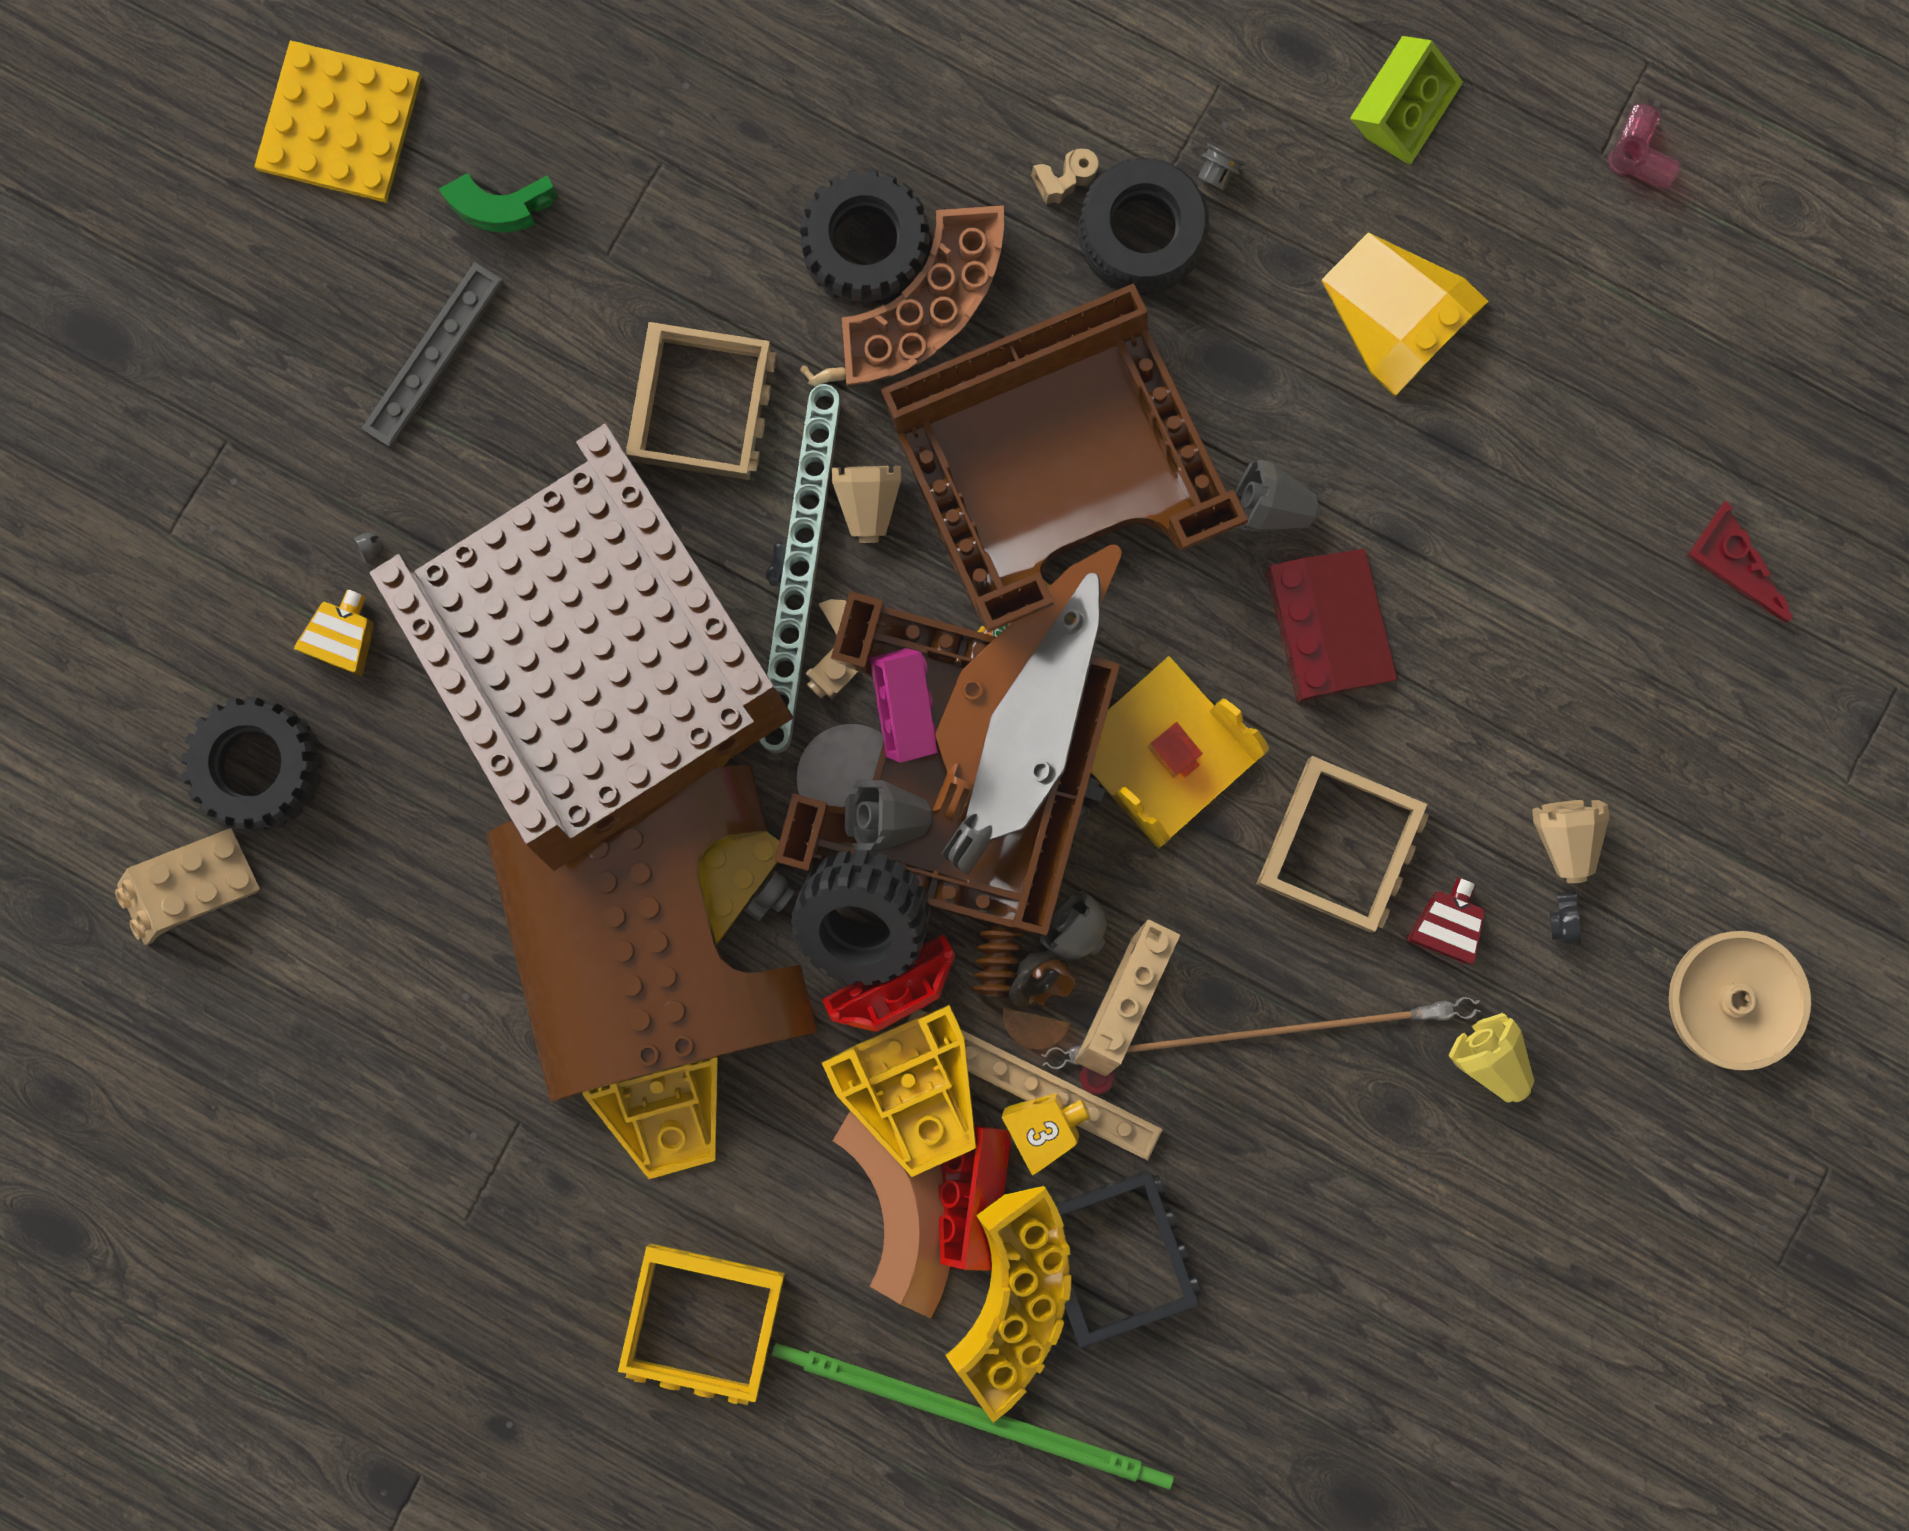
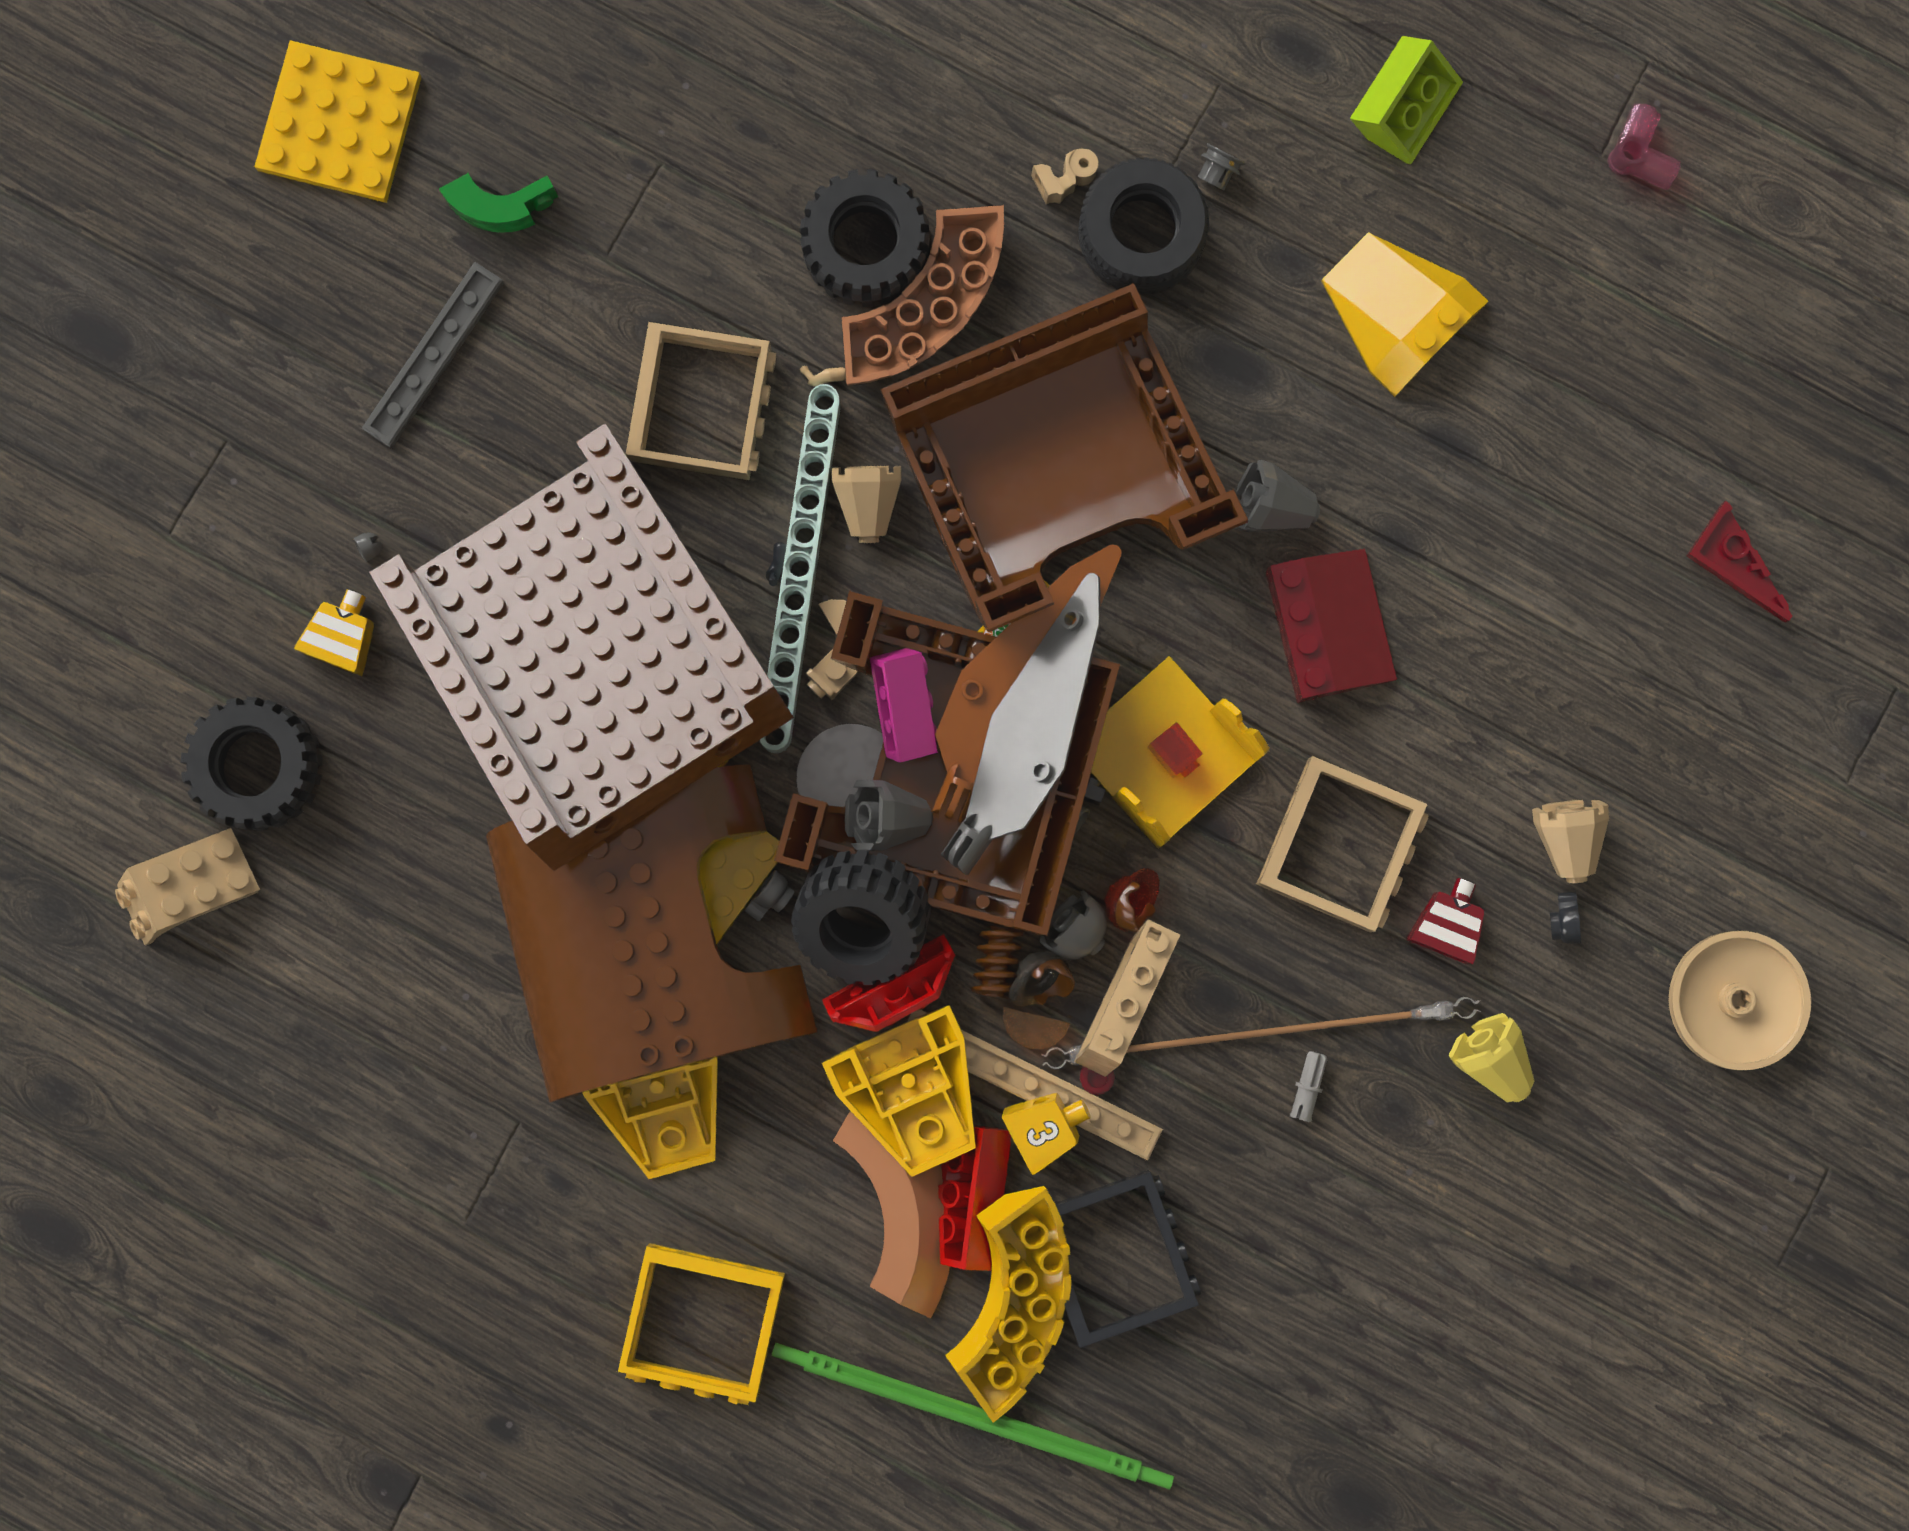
none -> clear red piece [1104,868,1160,932]
none -> light grey axle [1290,1052,1327,1122]

